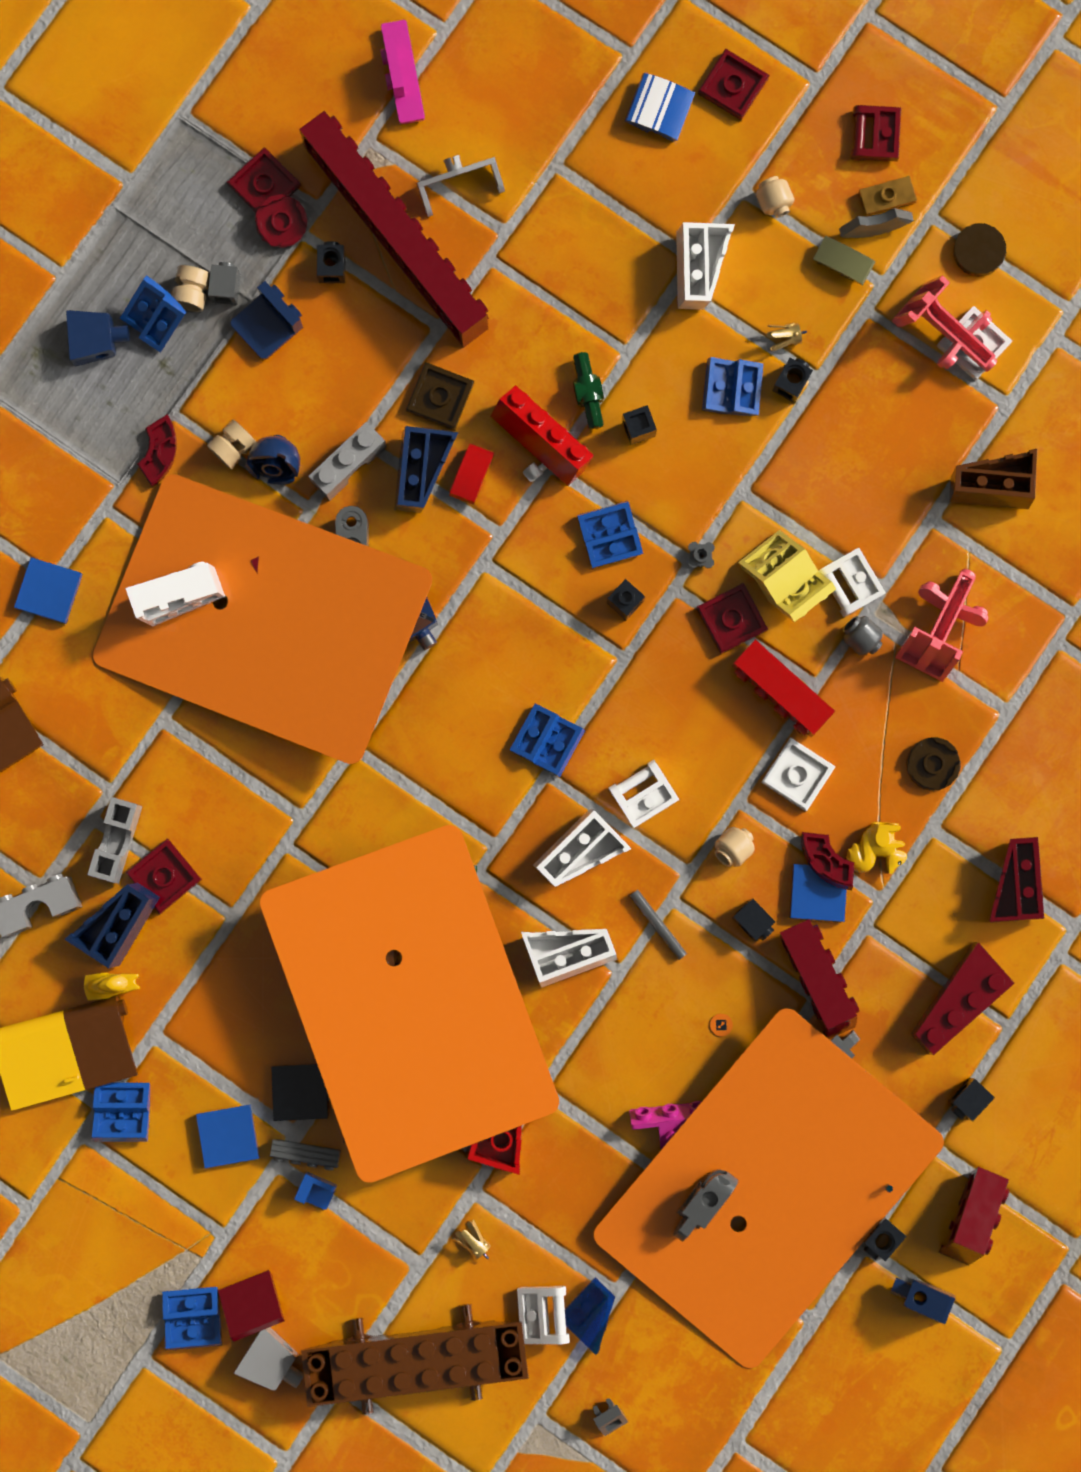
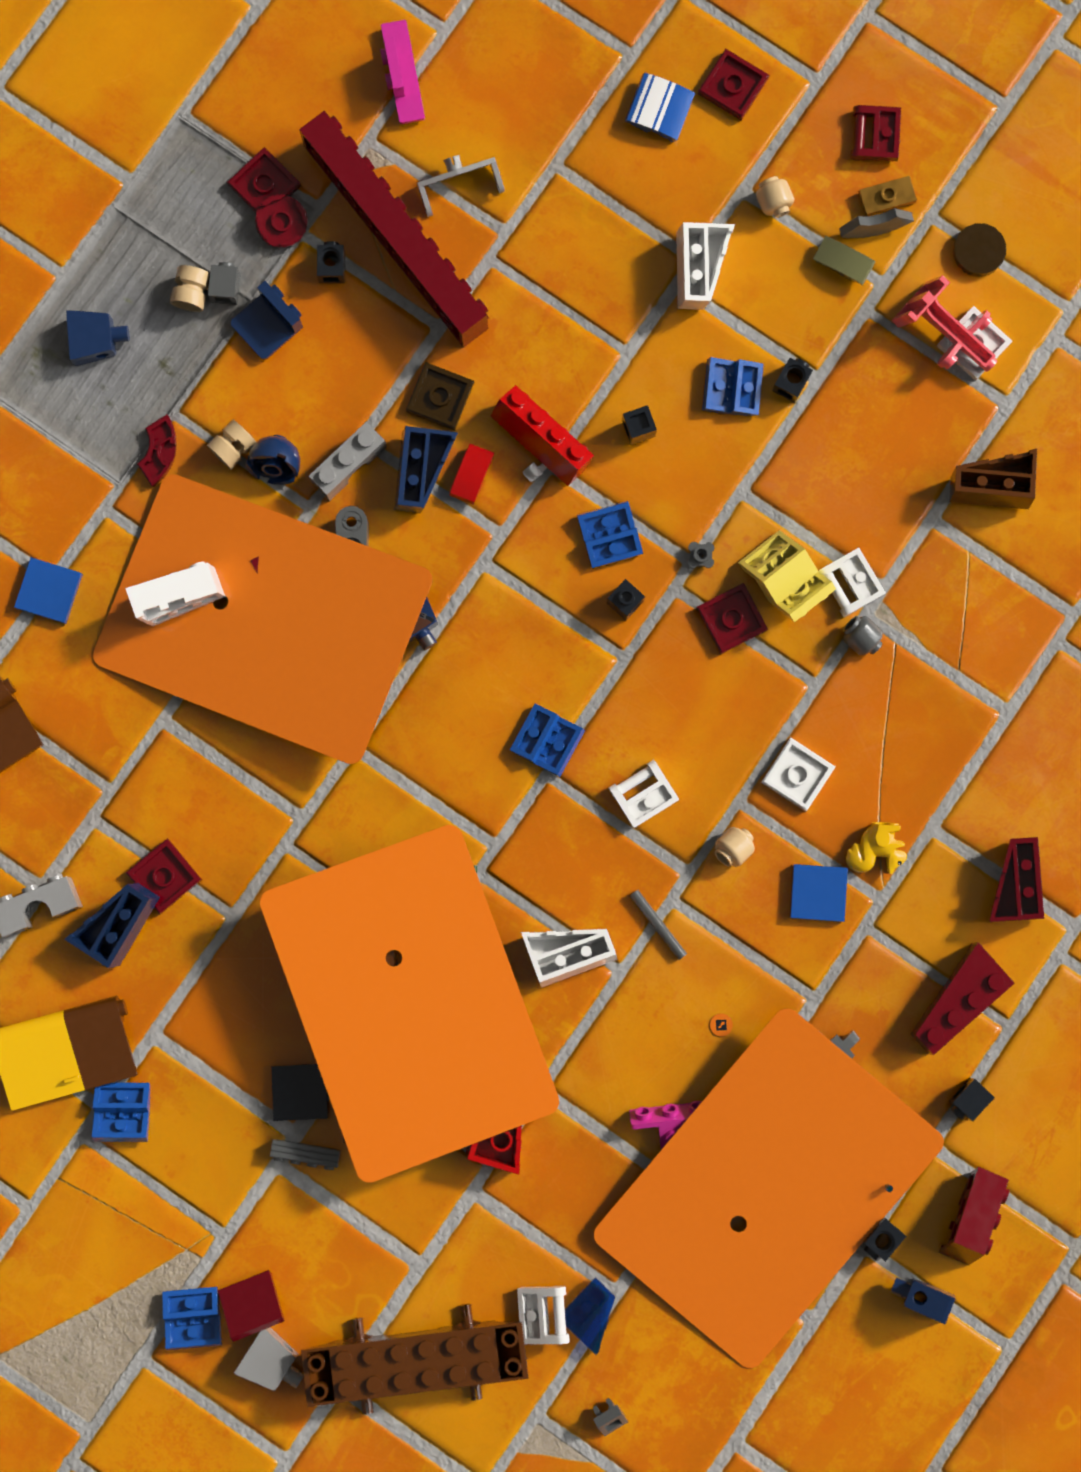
yellow animal [84,973,140,1001] -> none
light grey arch [87,797,142,884] -> none
blue slope [120,275,186,353] -> none
blue tile [196,1104,260,1168] -> none
blue panel [294,1172,337,1210] -> none
pearl gold piece [452,1220,491,1260] -> none
white wedge [533,809,631,887] -> none
dark green axle [573,352,604,429] -> none
dark grey piece [673,1169,738,1242] -> none
red brick [732,639,835,737] -> none
black brick [732,898,775,941] -> none
pearl gold piece [766,323,807,351] -> none
dark red wedge [780,919,860,1039] -> none
dark red tile [801,832,854,891] -> none
coral piece [895,569,988,682] -> none
dark brown tile [906,737,961,791] -> none

